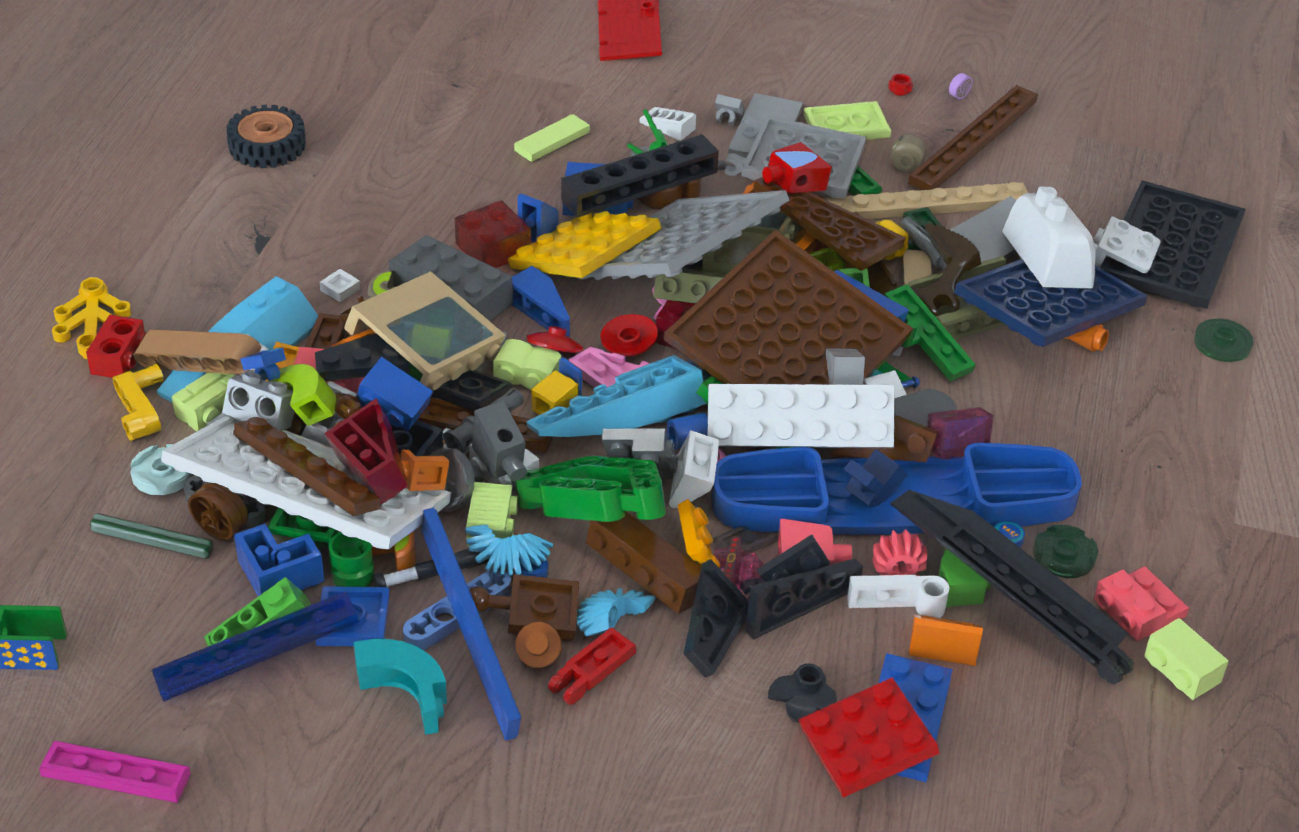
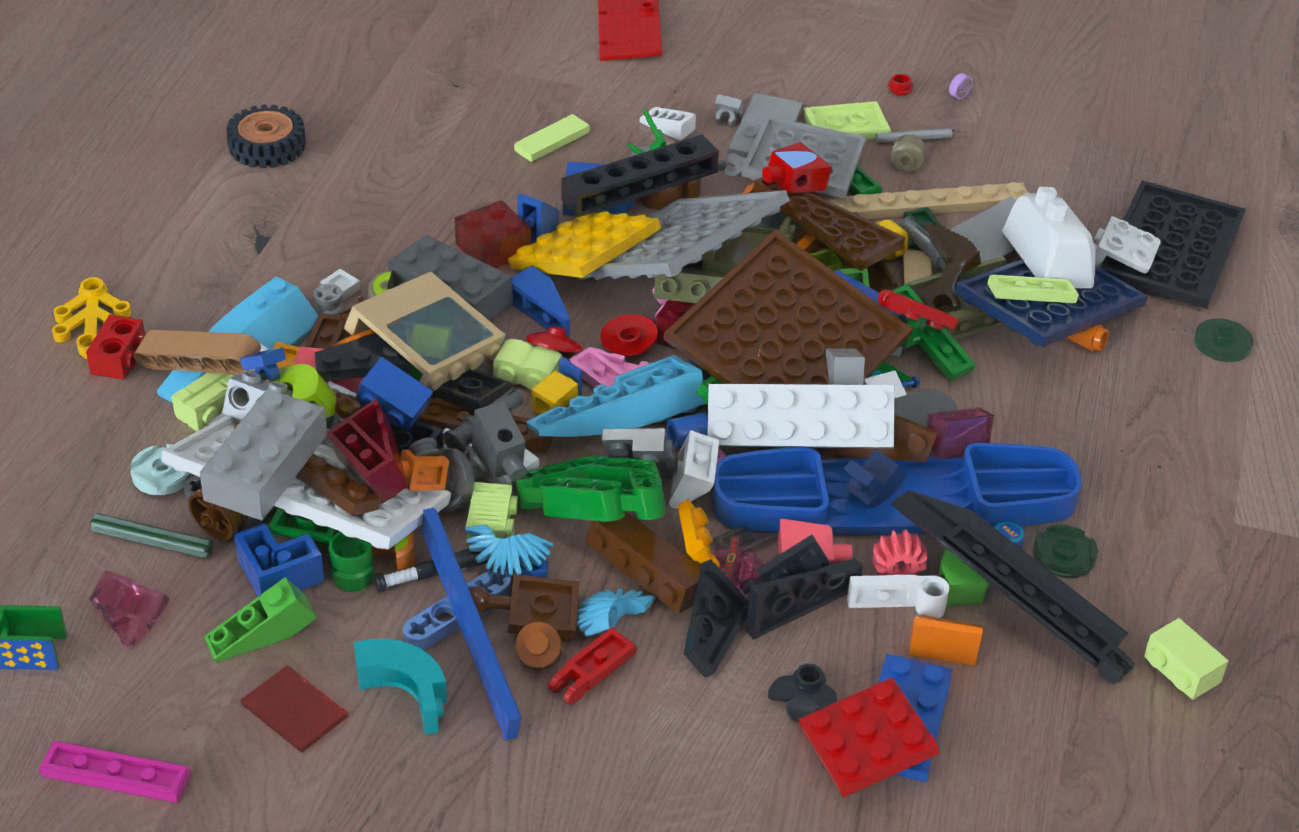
yellow beam [112,364,164,441] -> none
clear blue plate [151,591,359,702] -> none
blue plate [315,586,390,646] -> none
reddish brown plate [908,85,1038,190] -> none
coral plate [1094,566,1189,641] -> none
none -> clear pink slope [90,570,170,649]
none -> light grey brick [199,389,327,520]
none -> clear red piece [241,665,348,753]
none -> light grey wheel [314,284,344,315]
none -> dark grey bush [409,438,441,456]
none -> light grey bar [875,128,952,143]
none -> red hinge [877,289,958,330]
none -> yellowish green tile [987,275,1079,303]

